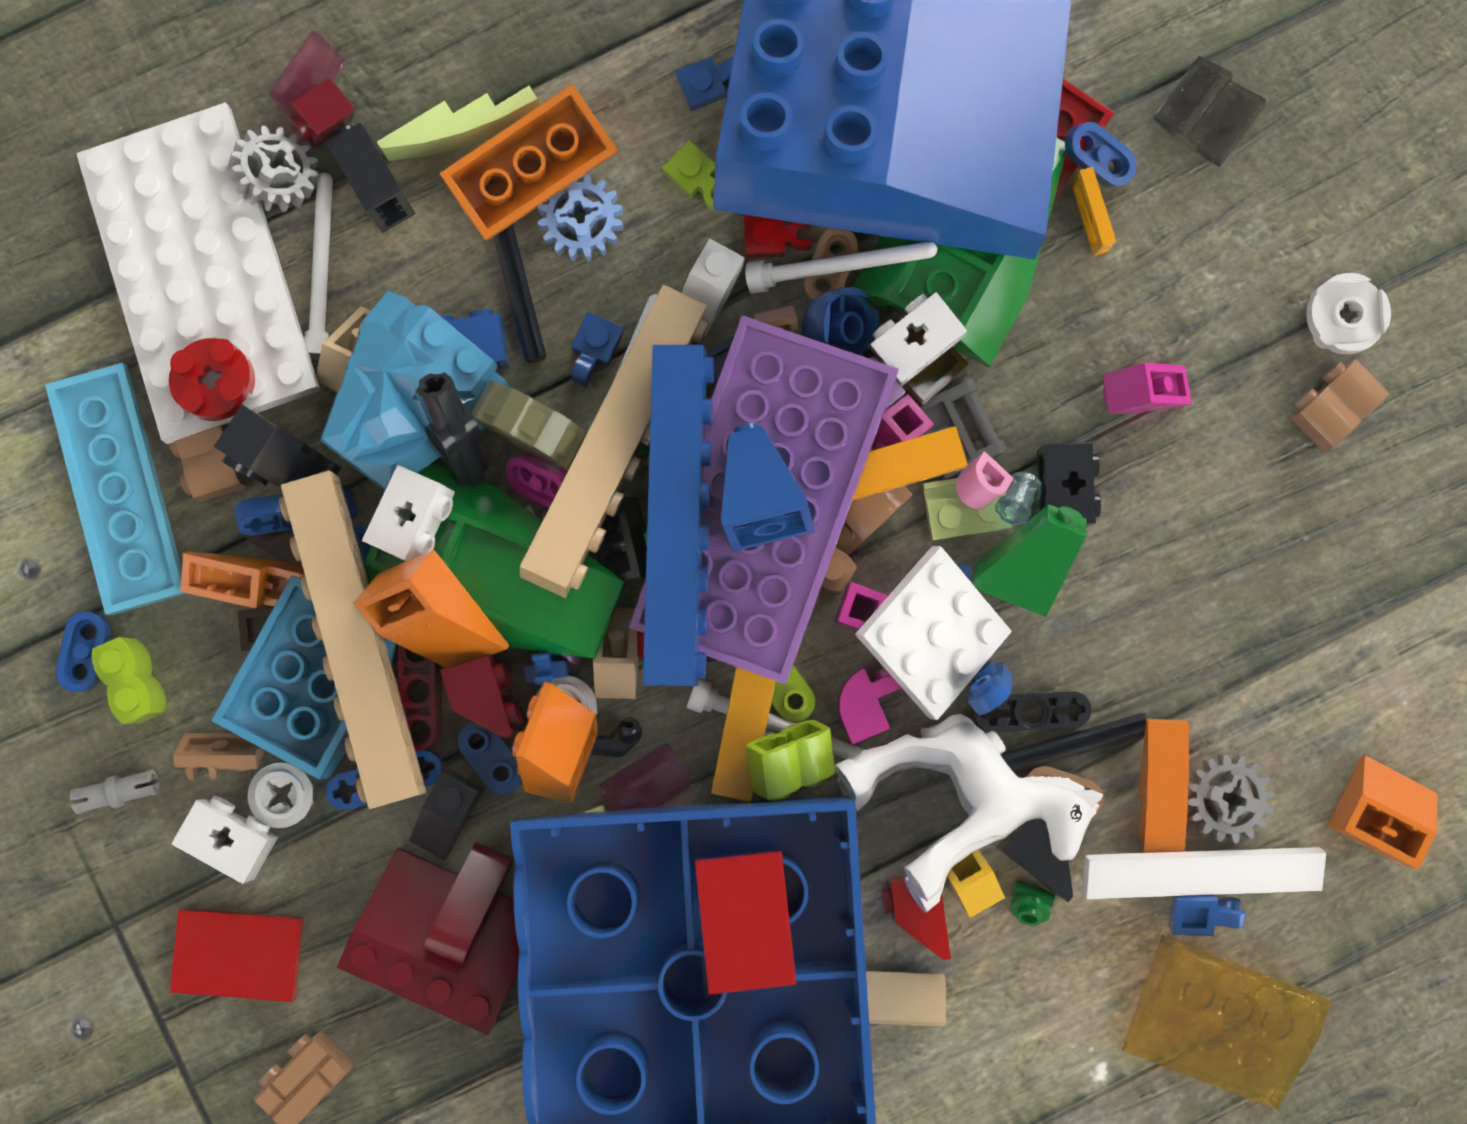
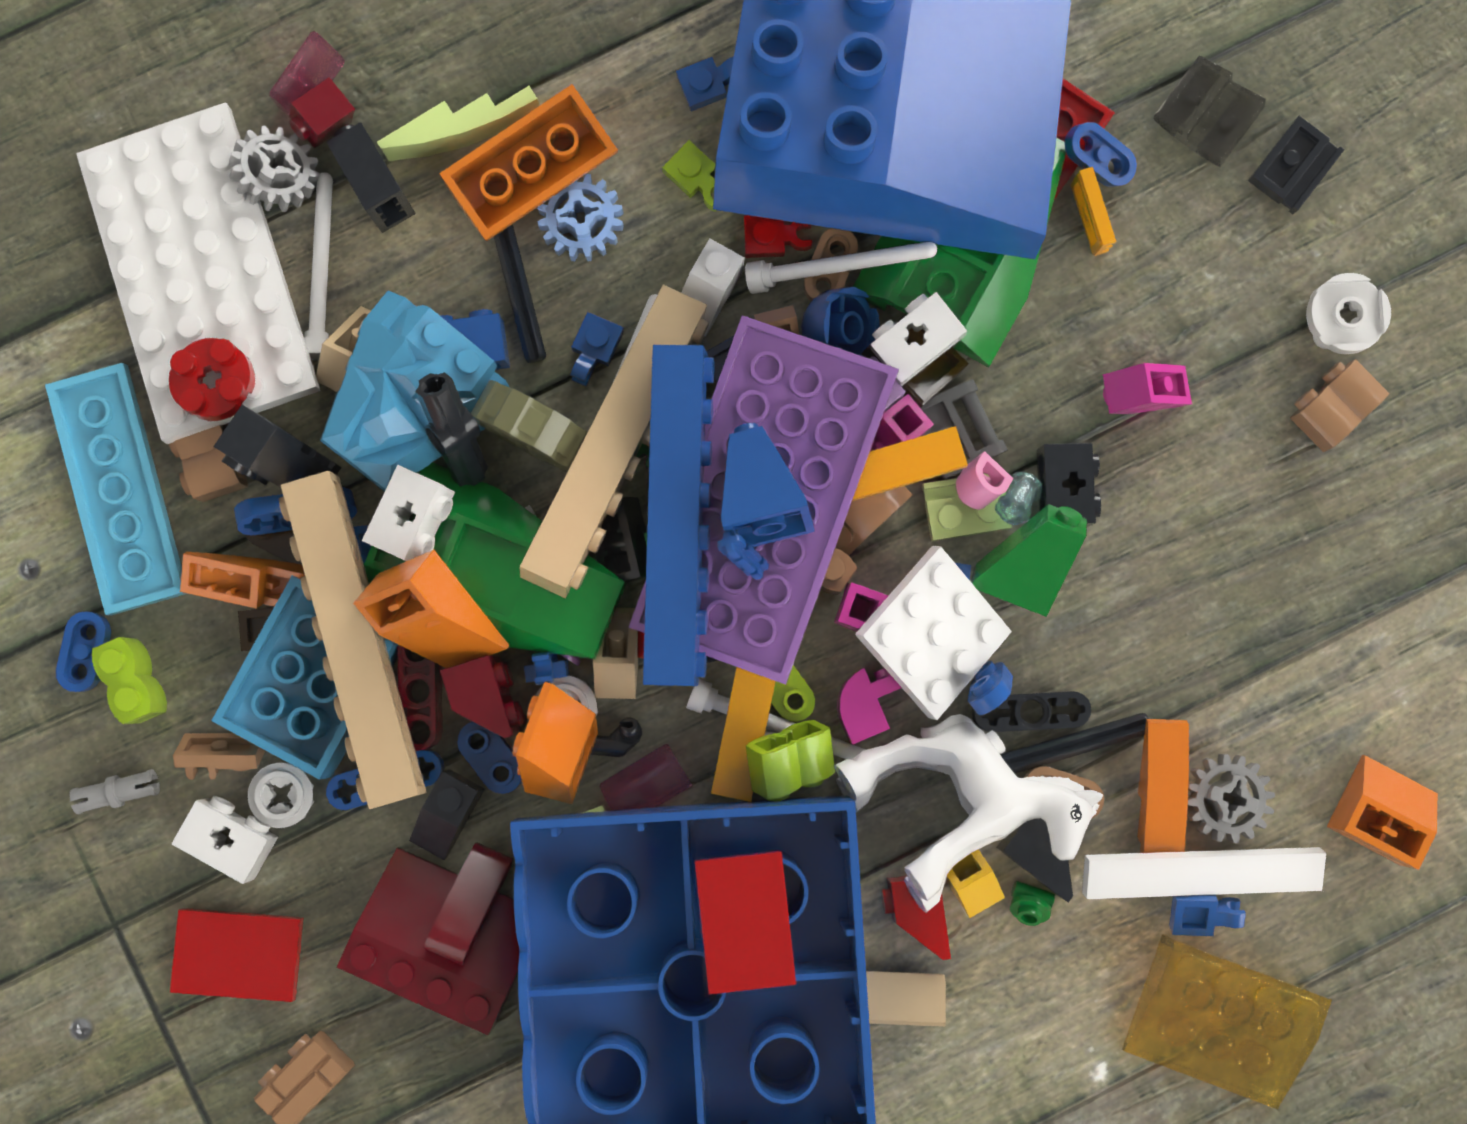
dark pink plate [506,453,567,508] -> none
none -> blue axle [717,530,769,580]
none -> black plate [1248,115,1345,215]

